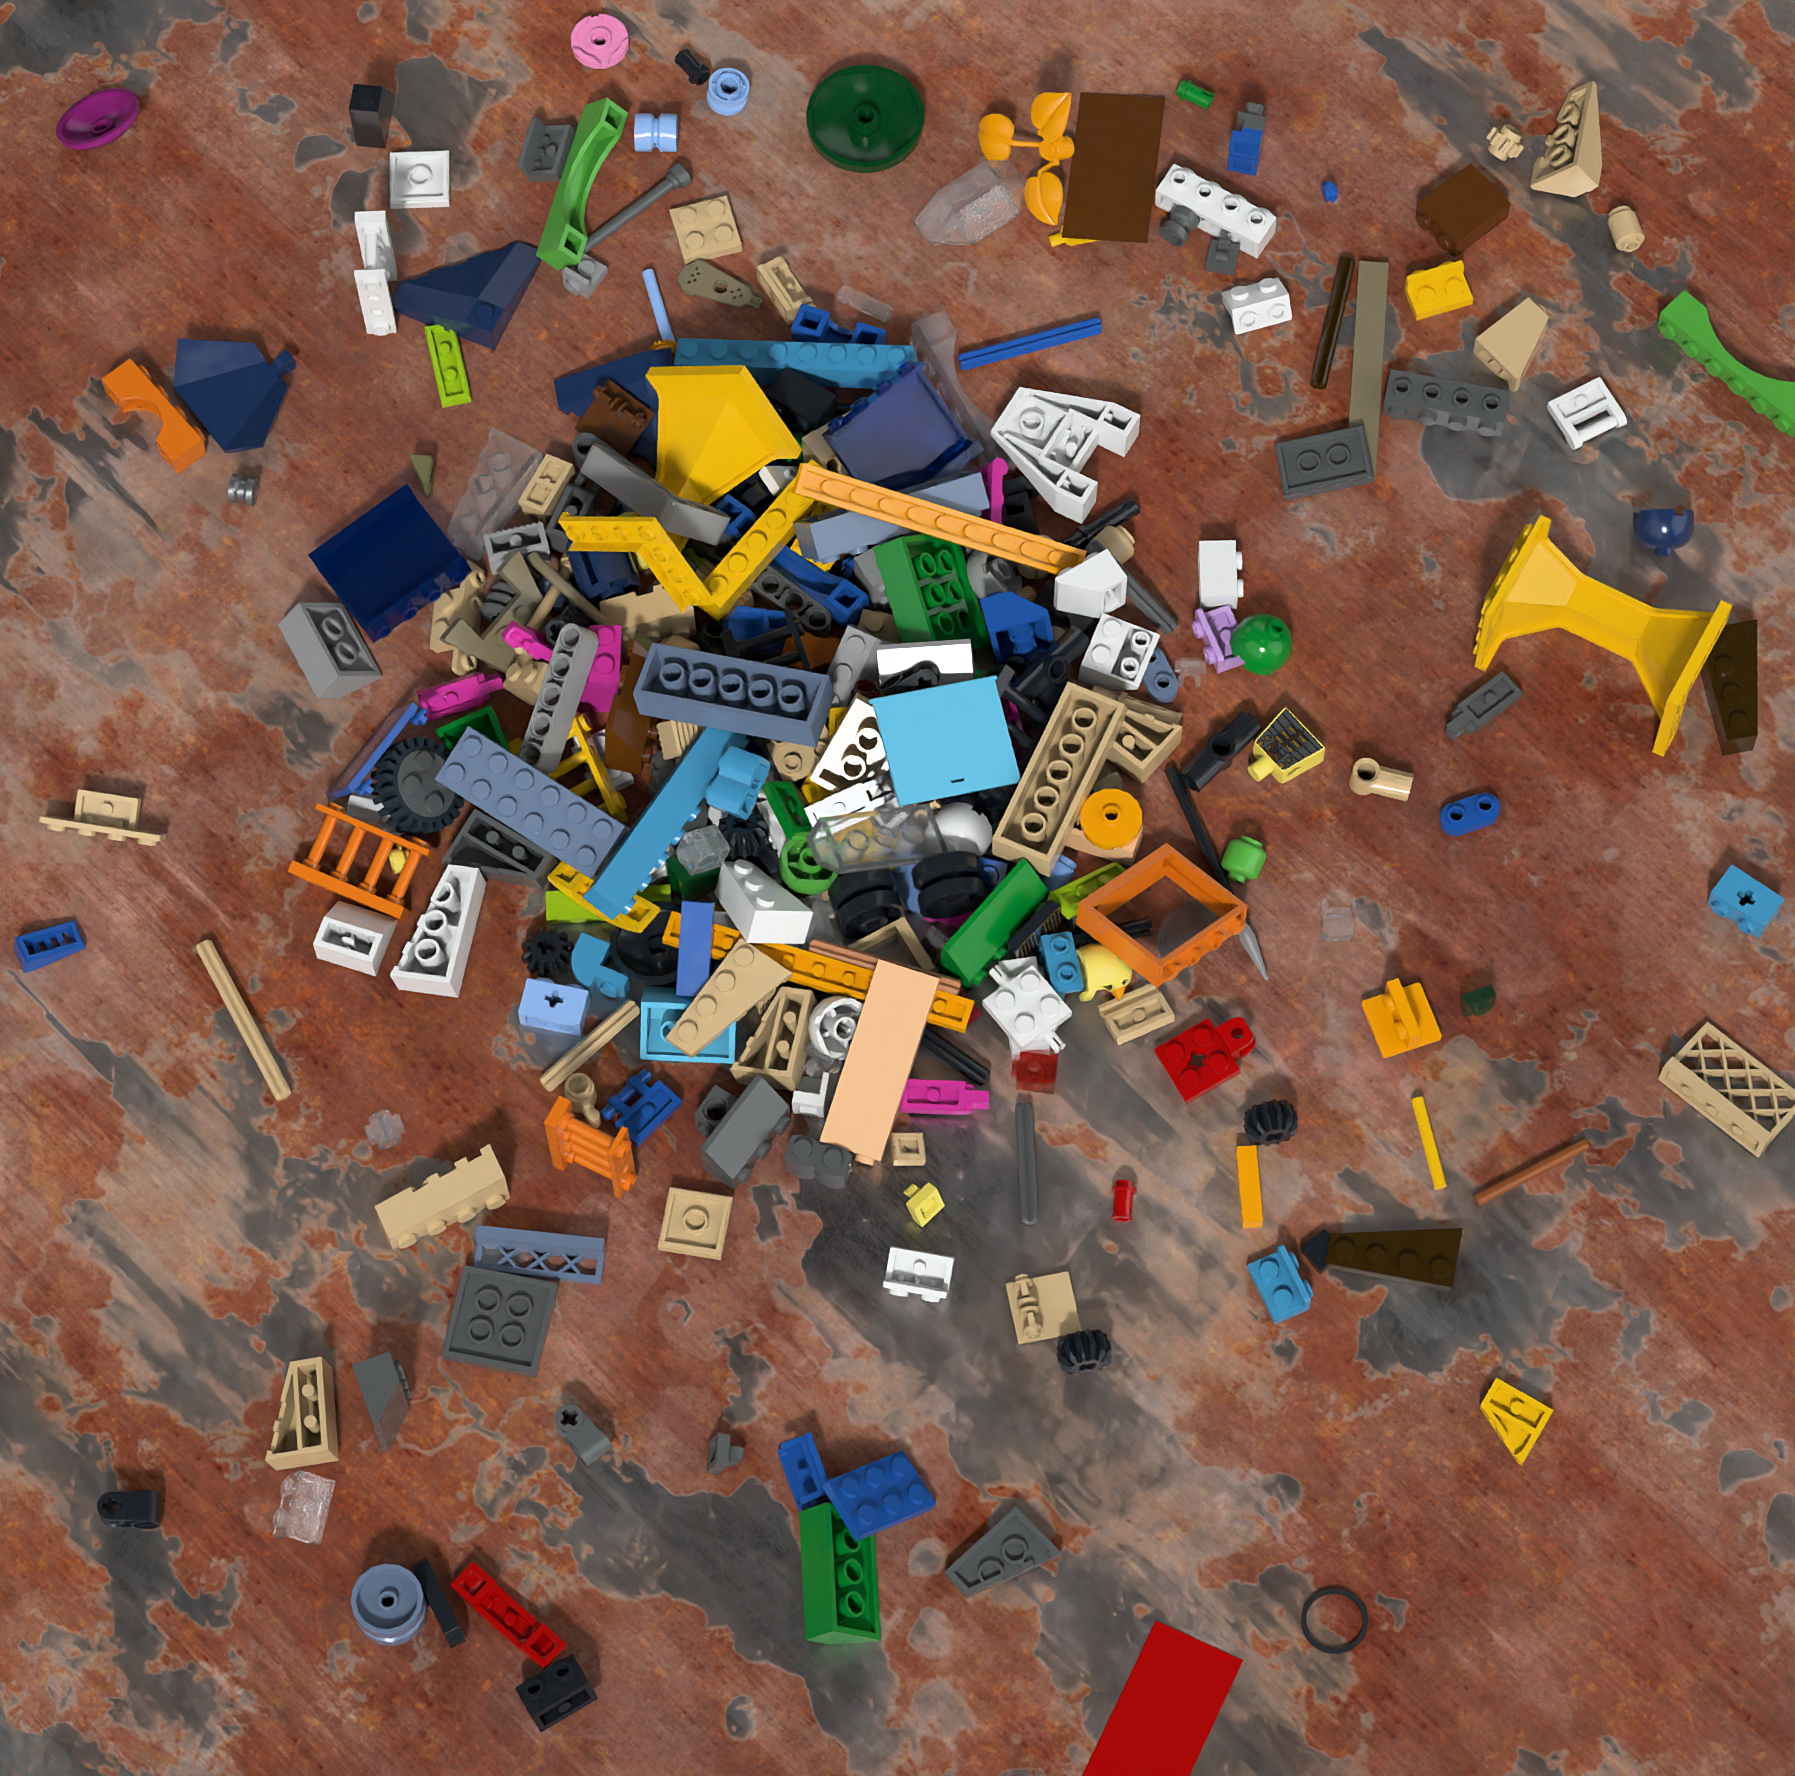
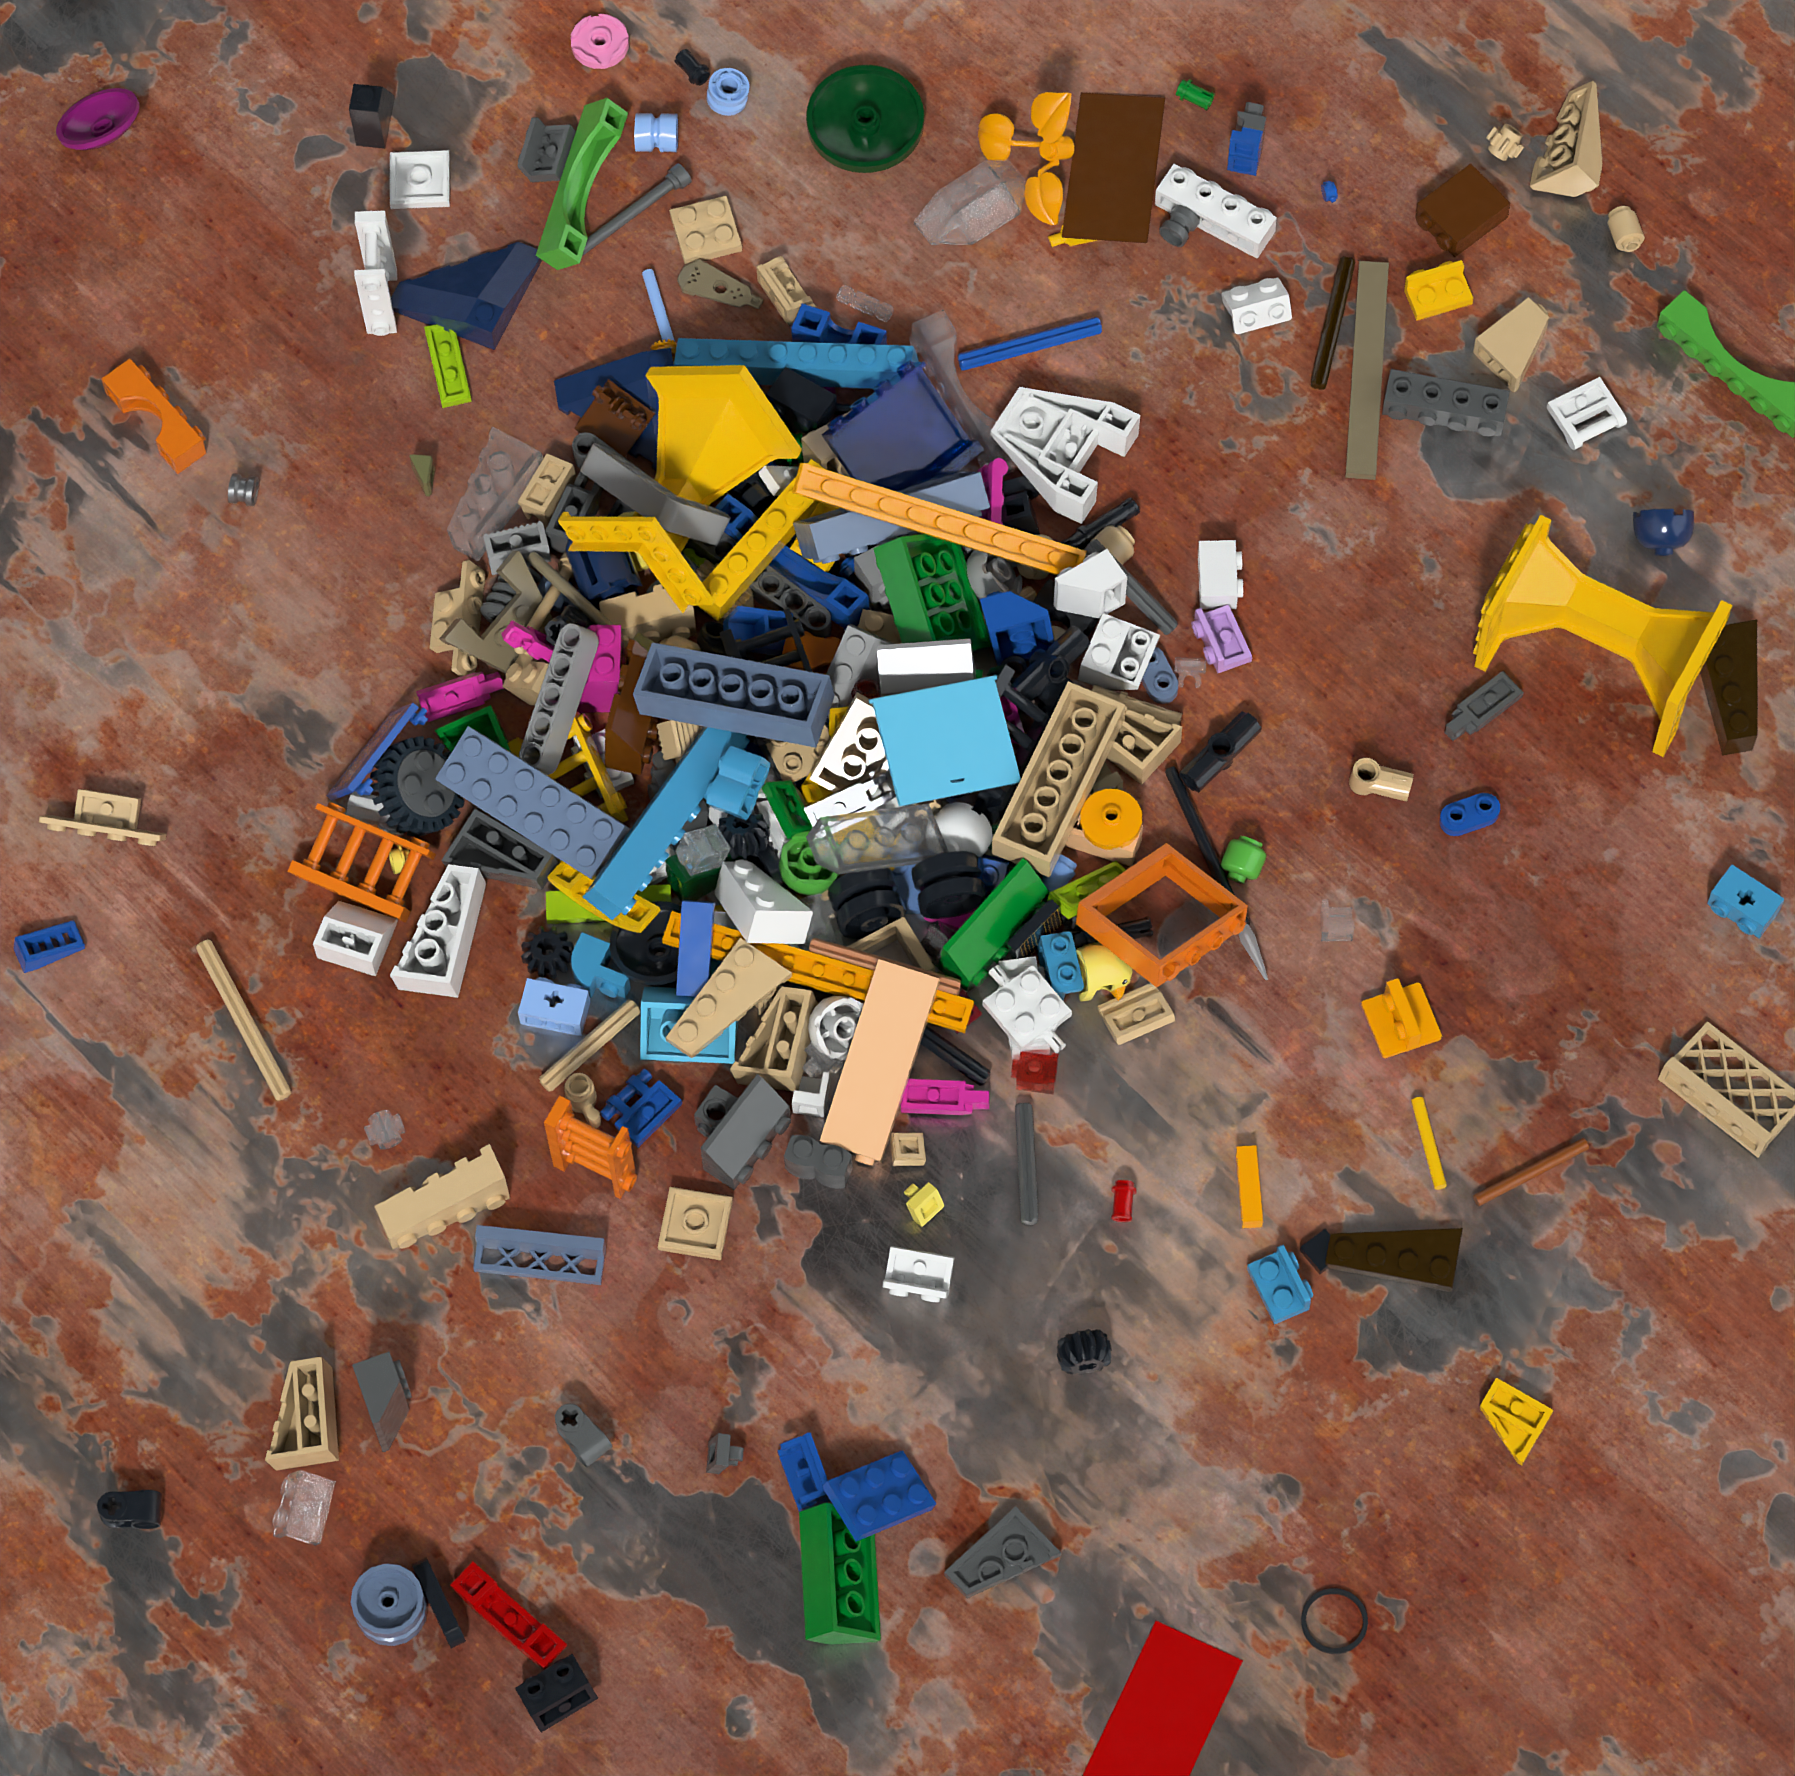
dark blue panel [173,338,296,453] -> none
light grey slope [278,603,382,699] -> none
clear blue panel [308,484,473,643] -> none
dark grey plate [441,1265,559,1378] -> none
light grey bracket [562,253,608,299] -> none
black piece [879,662,940,697] -> none
tan hinge [1005,1271,1082,1345] -> none
red plate [1154,1017,1256,1105] -> none
dark grey tile [1205,238,1240,276] -> none
green cylinder [1230,613,1293,676] -> none
black gear [1244,1099,1298,1147] -> none
torso [1248,707,1325,783] -> none
dark grey tile [1274,425,1375,501] -> none
clear green plate [1460,984,1497,1017] -> none

